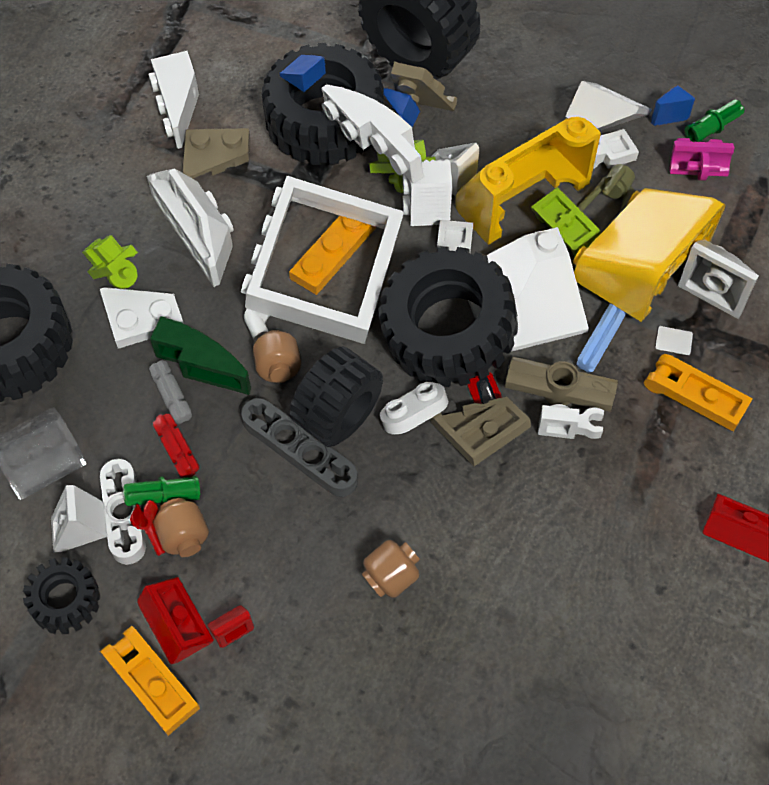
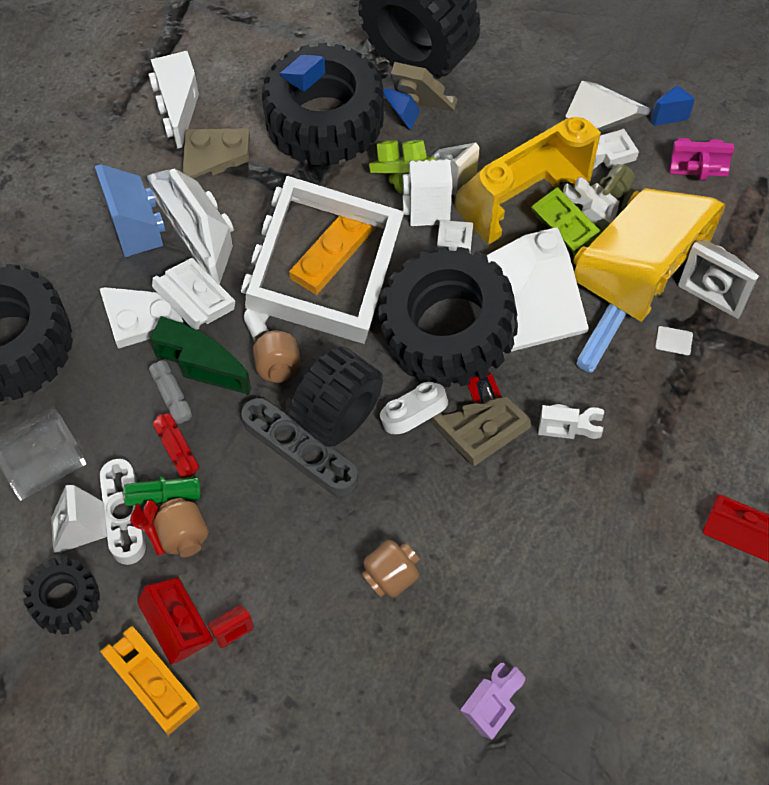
lime hips [82,235,138,289] -> none
white slope [322,85,424,184] -> none
dark tan piece [505,356,618,412] -> none
light orange plate [644,354,753,432] -> none
green axle [685,99,745,142] -> none
none -> medium blue slope [95,164,166,257]
none -> white plate [152,258,235,330]
none -> lavender plate [460,663,526,740]
none -> white plate [563,177,619,231]

